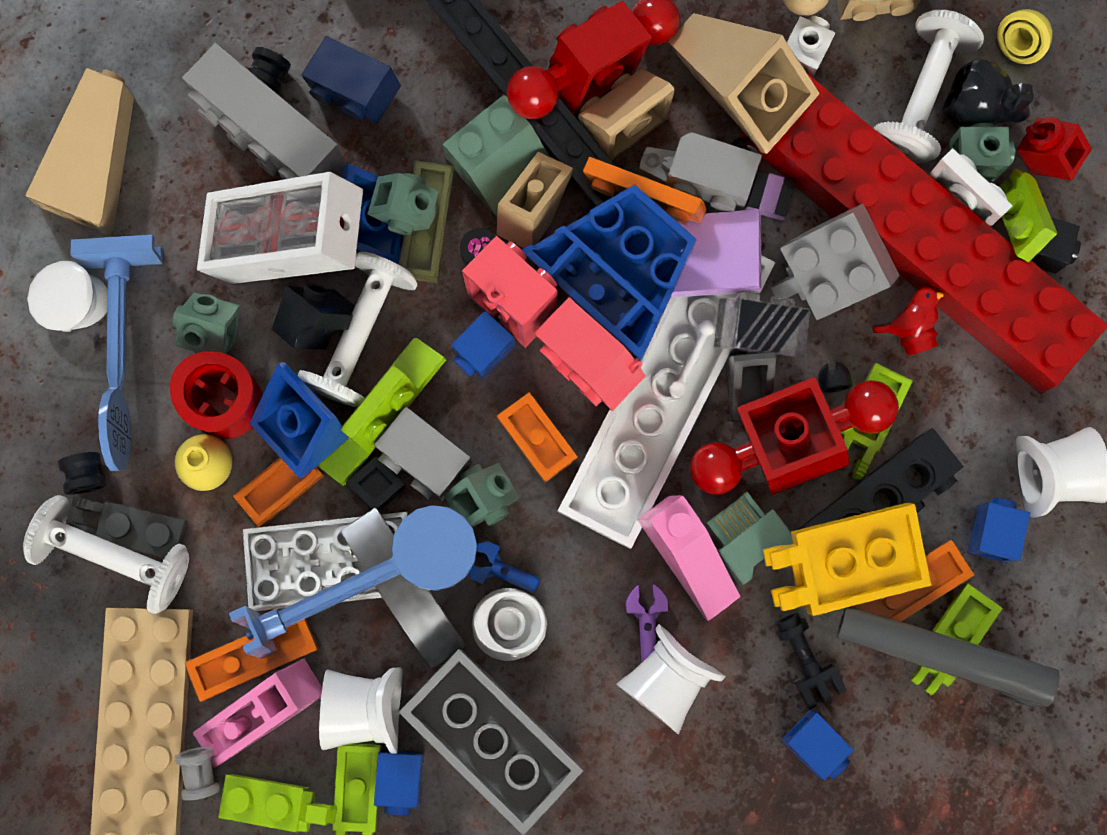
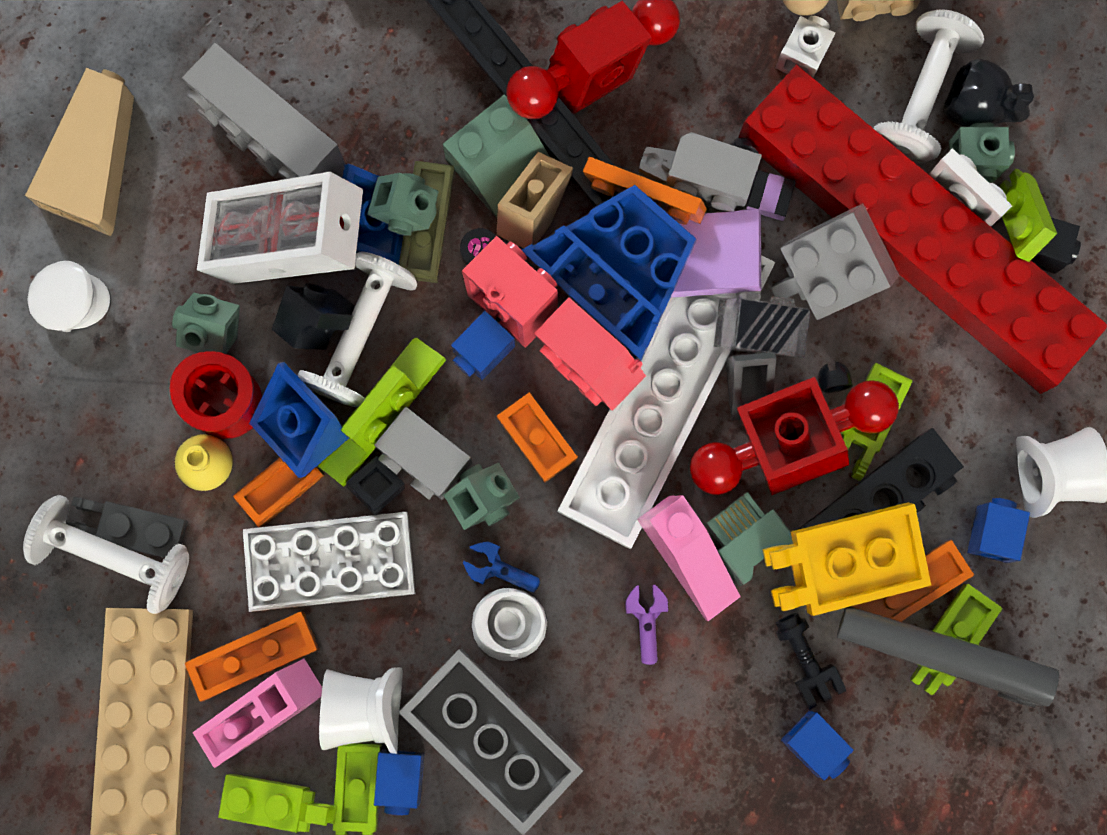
black wheel [58,452,107,495] -> none
medium blue piece [70,235,163,471] -> none
light grey bush [175,746,220,800] -> none
medium blue piece [229,505,477,659] -> none
black wheel [246,47,291,94] -> none
dark blue brick [301,36,401,124] -> none
flat silver slope [340,507,466,669] -> none
tan slope [578,68,675,161] -> none
white hat [616,624,726,734] -> none
tan slope [668,13,820,154] -> none
white hinge [669,320,715,398] -> none
red animal [872,287,944,356] -> none
light yellow brick [997,9,1053,64] -> none
red brick [1017,117,1092,181] -> none

